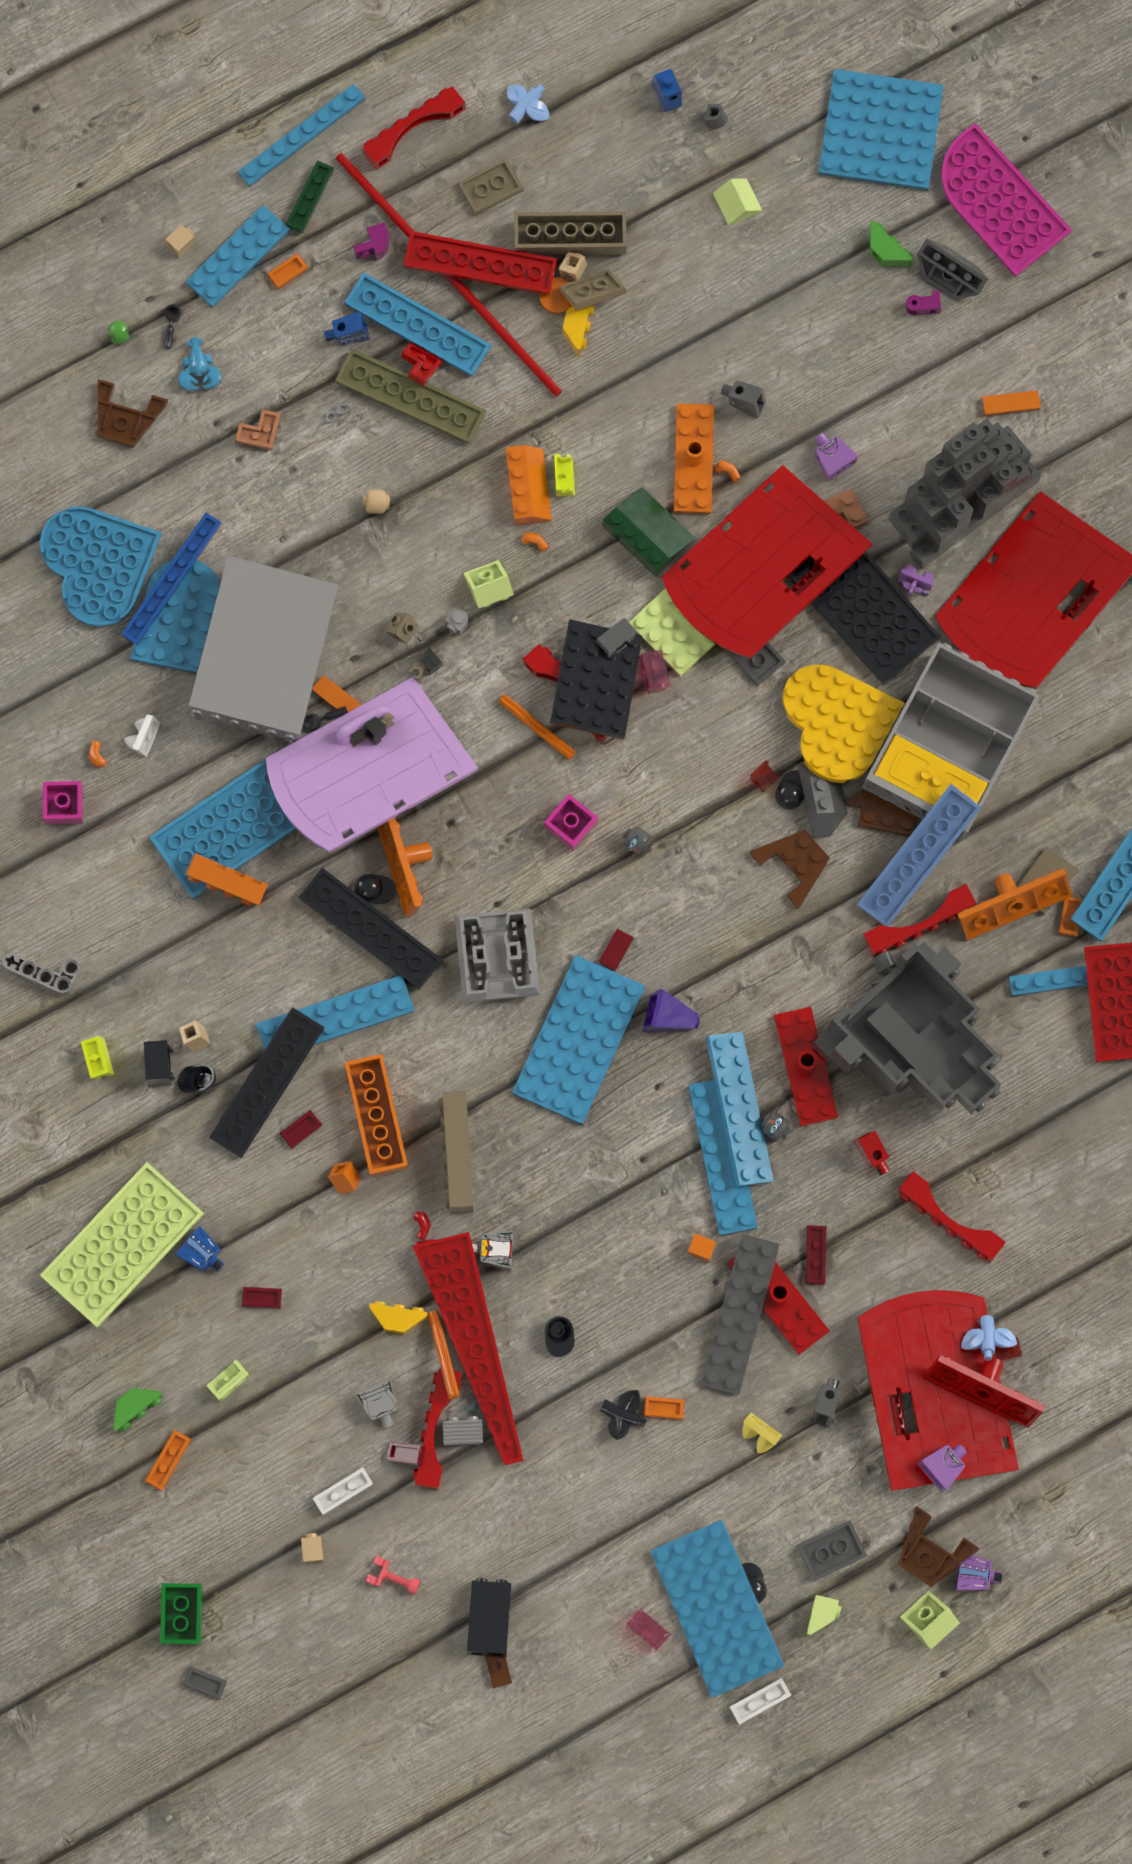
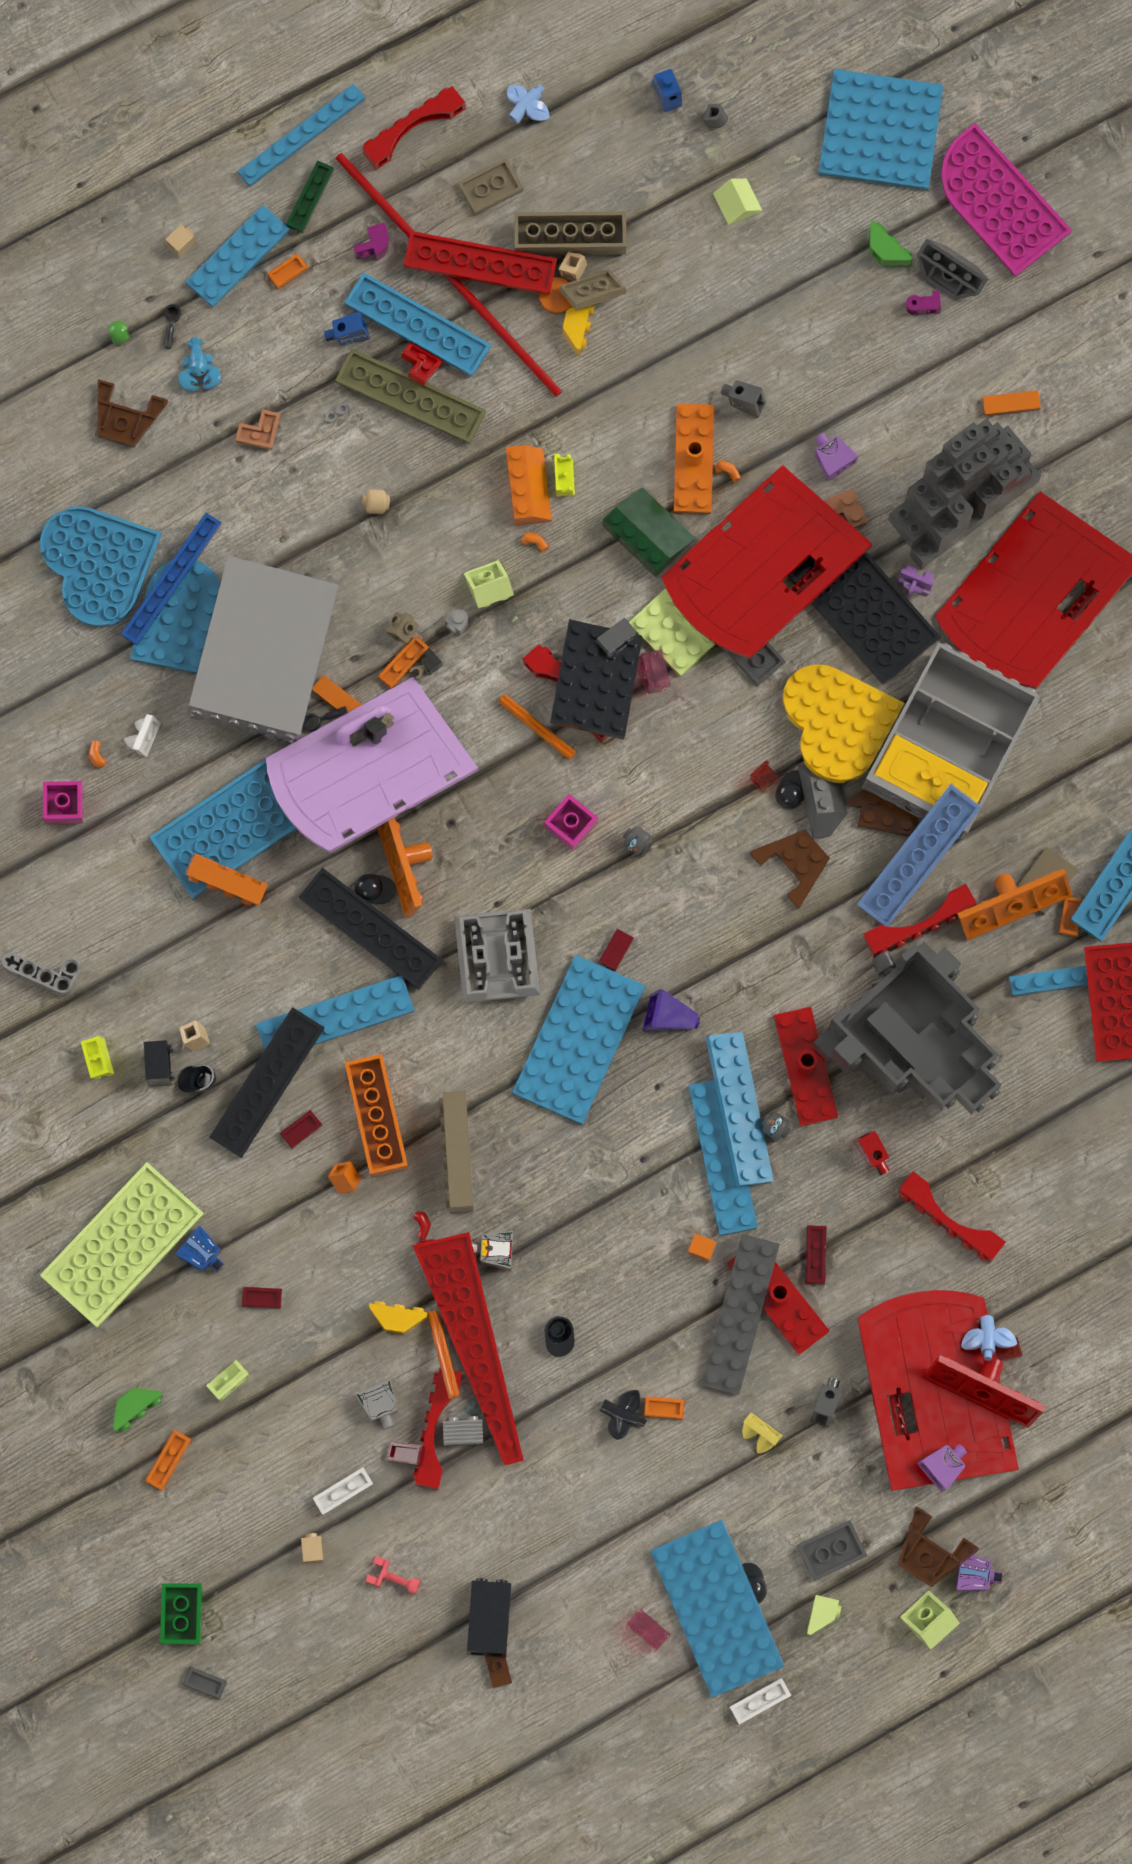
none -> orange tile [377,635,430,689]

